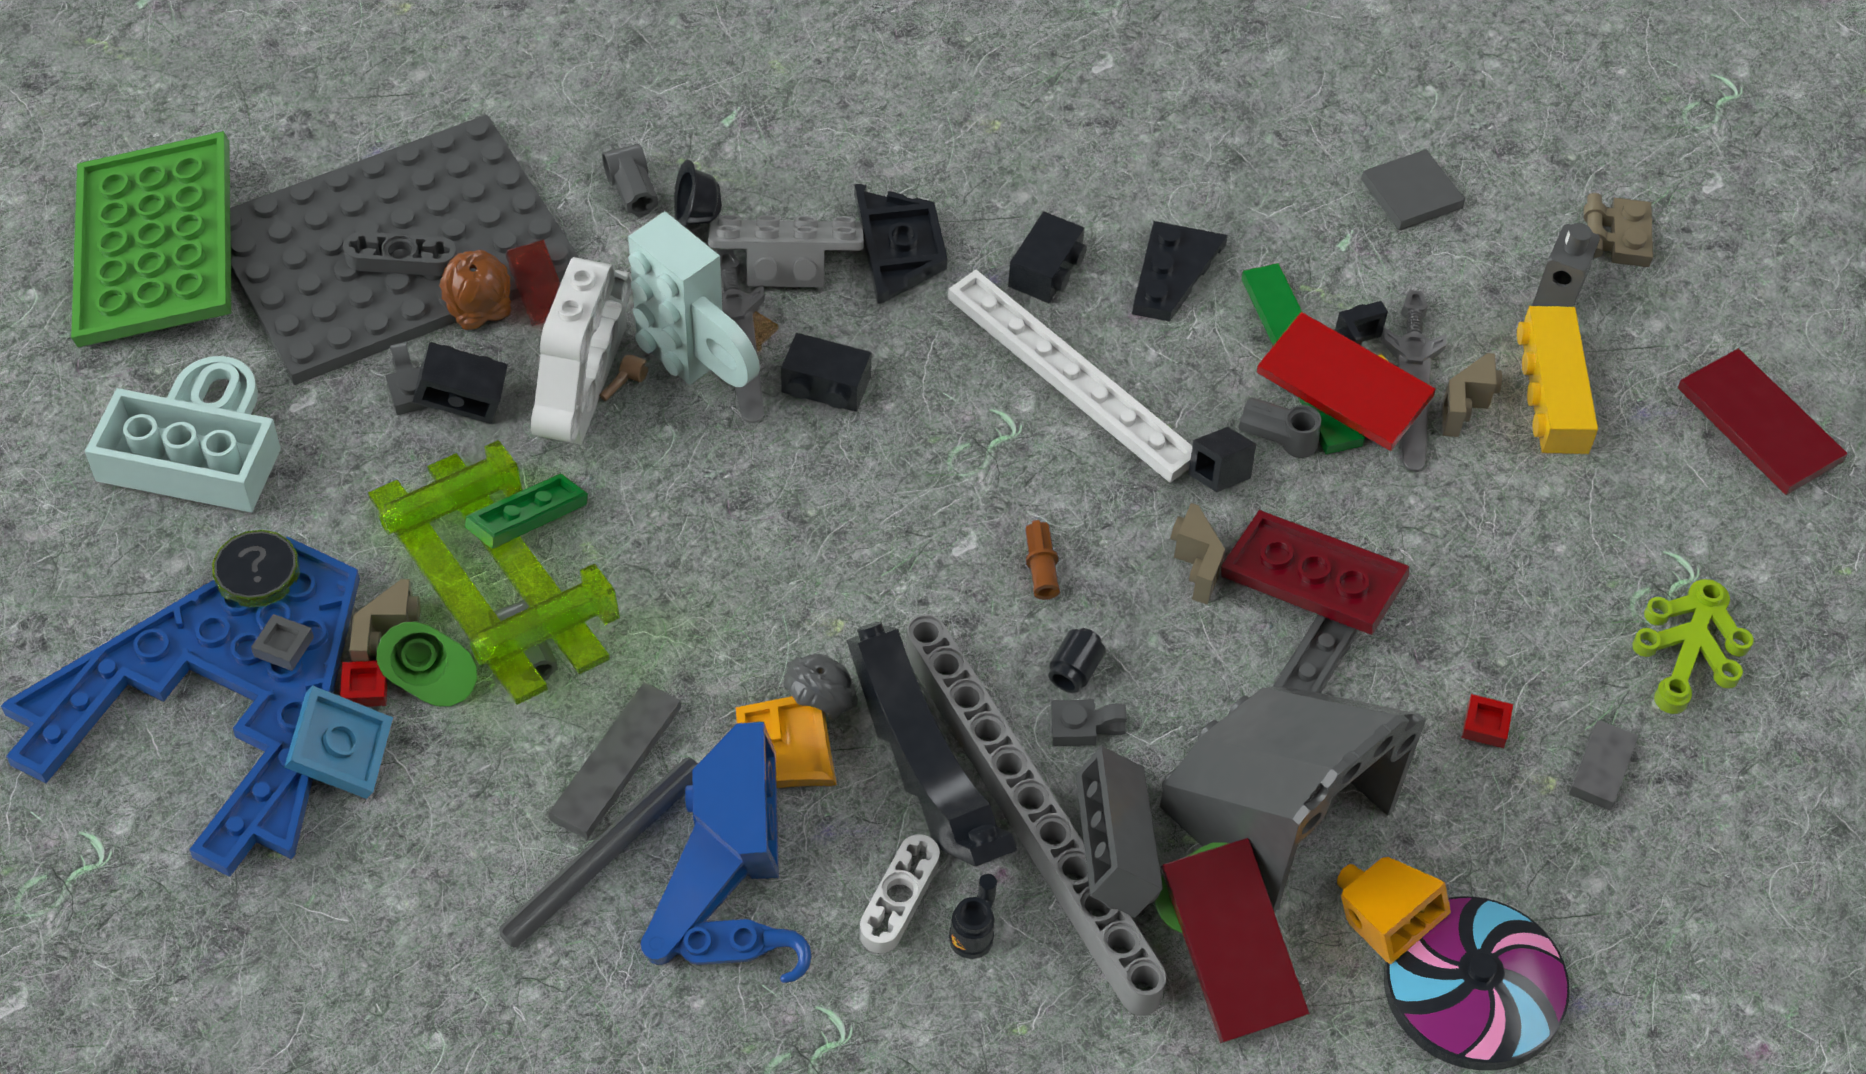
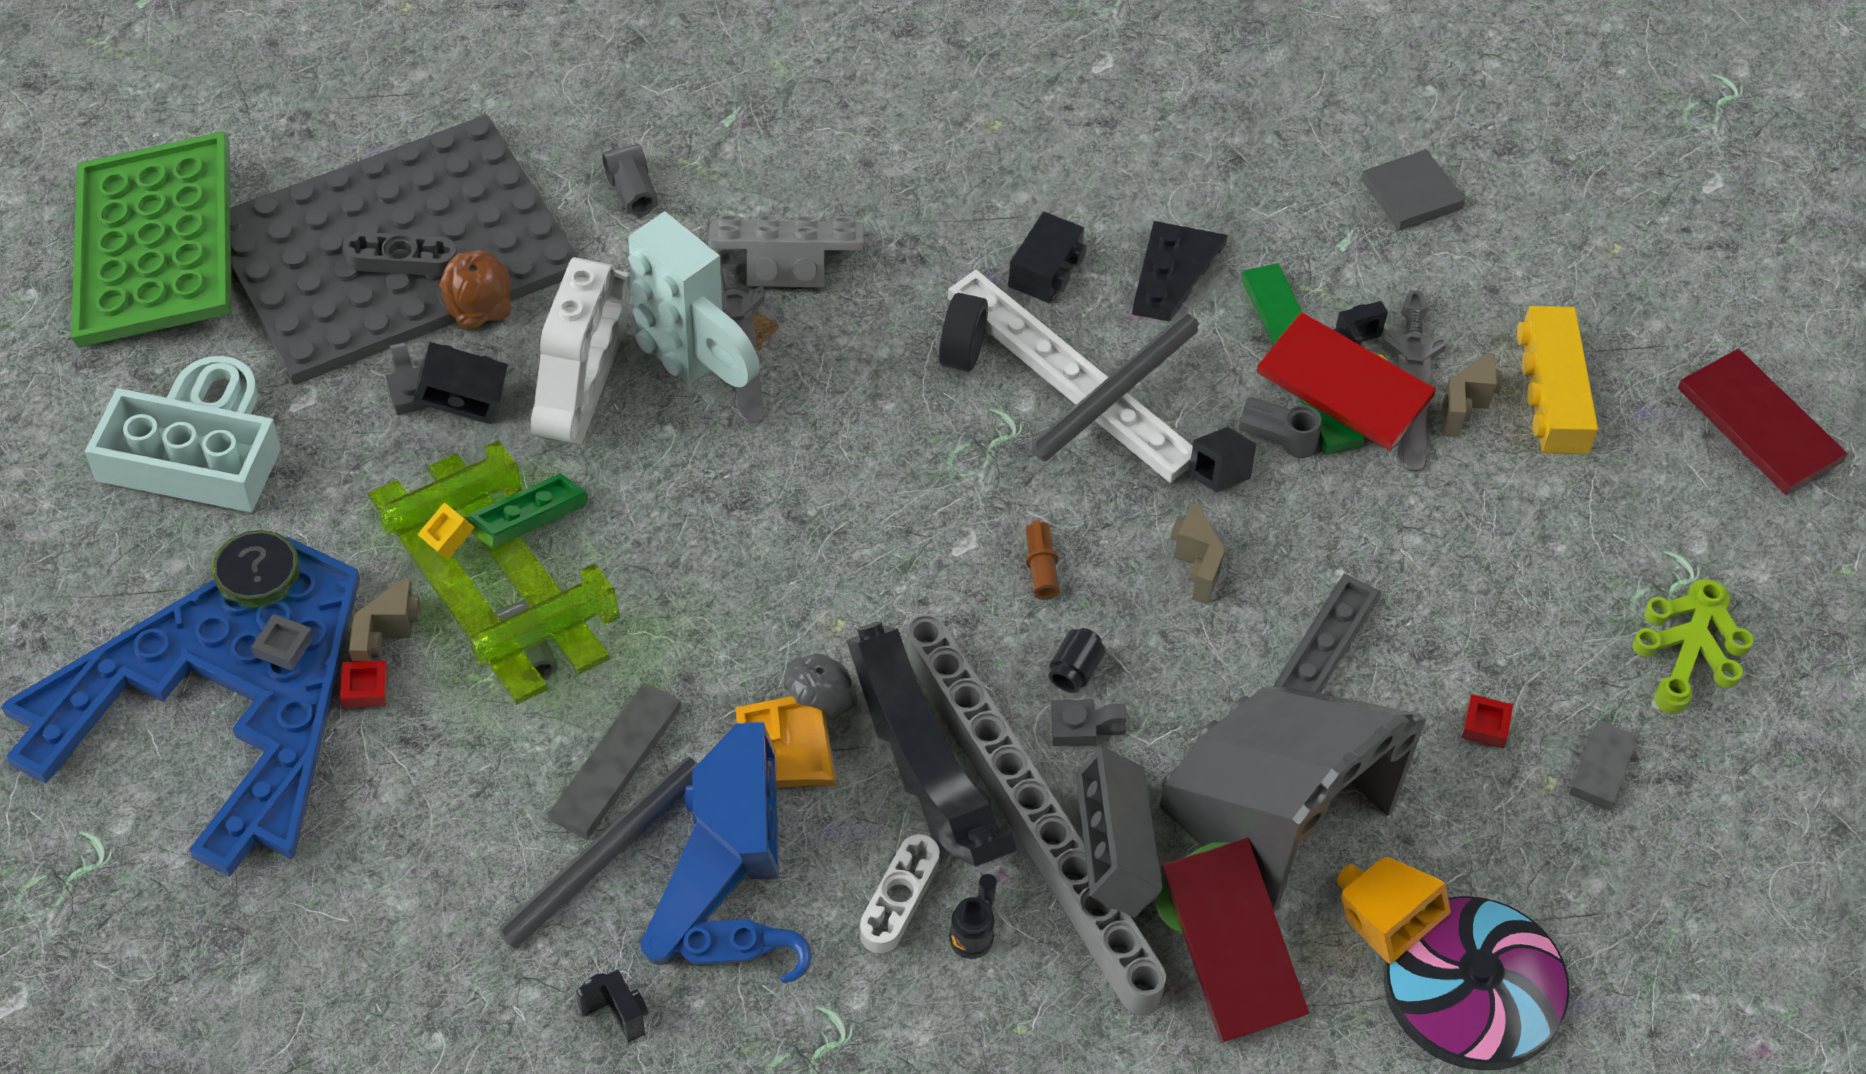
dark azure plate [284,685,393,799] -> none
bright green piece [376,622,477,706] -> none
clear red plate [505,239,560,326] -> none
medium nougat hand [599,355,648,401] -> none
black piece [674,160,722,228] -> none
black brick [781,333,872,412] -> none
black wing [854,184,948,304] -> none
dark red plate [1221,510,1409,635] -> none
dark grey torso [1532,223,1600,307] -> none
dark tan plate [1583,193,1653,267] -> none
none -> yellow plate [417,502,475,560]
none -> black bracket [576,969,648,1043]
none -> black tyre [939,293,988,372]
none -> dark grey axle [1031,313,1199,462]

